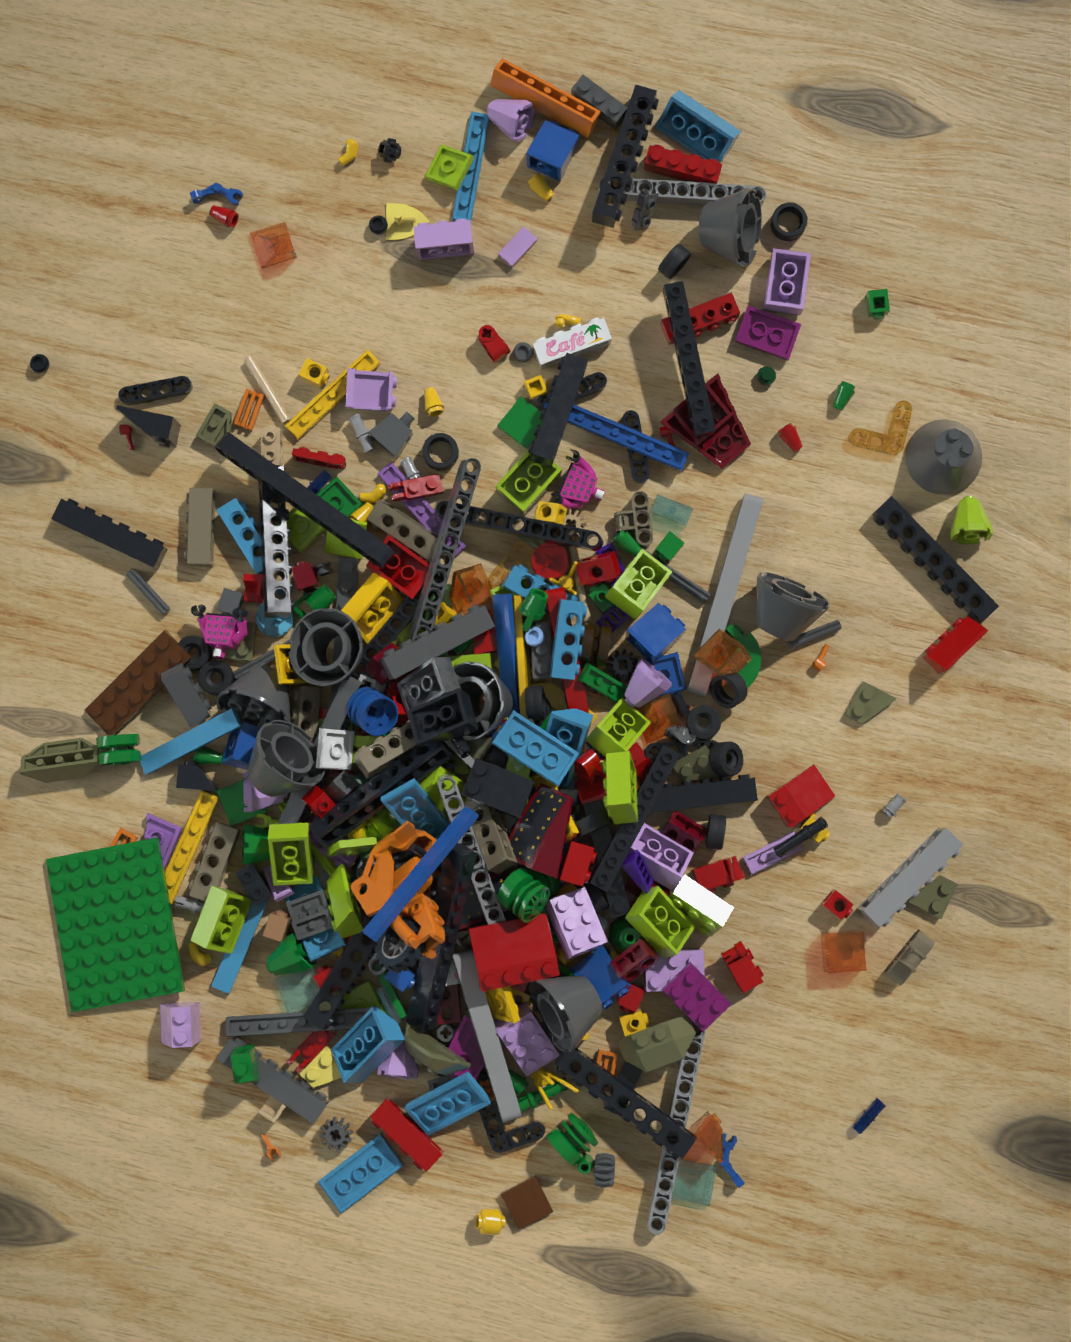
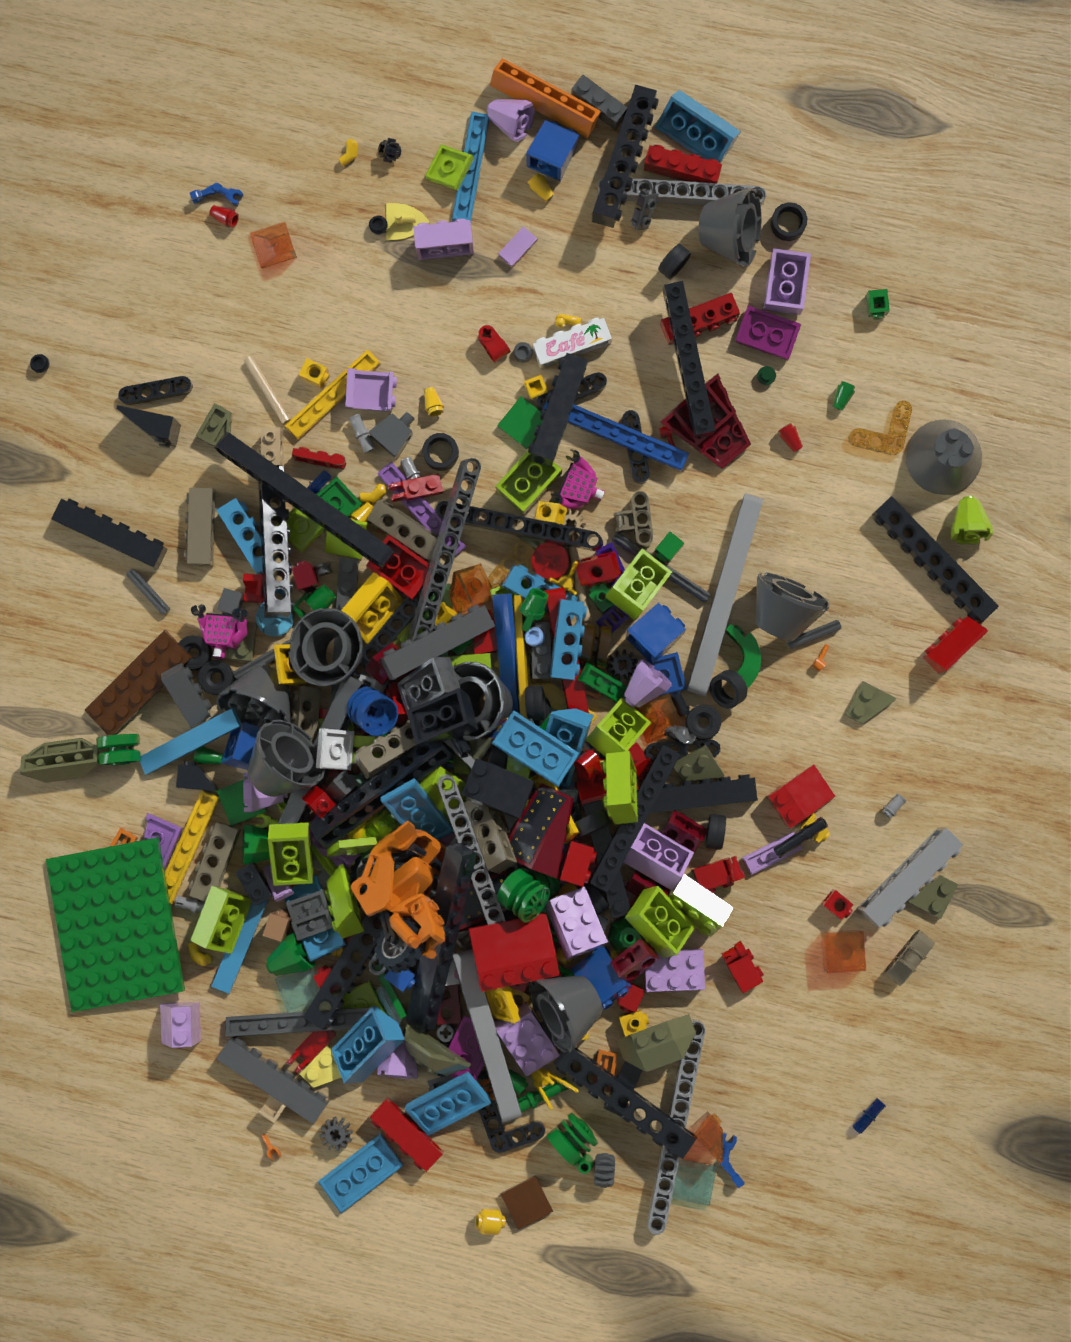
red hand [119,424,135,451] -> none
green torso [231,1044,260,1084] -> none
orange tile [233,388,265,431] -> none
blue tile [362,806,479,942] -> none
green cone [612,530,641,557] -> none
dark purple slope [621,849,654,894] -> none
clear light blue slope [651,495,693,526] -> none
magenta plate [662,962,732,1032] -> none
clear orange slope [693,629,752,676] -> none
black tyre [709,741,744,777] -> none

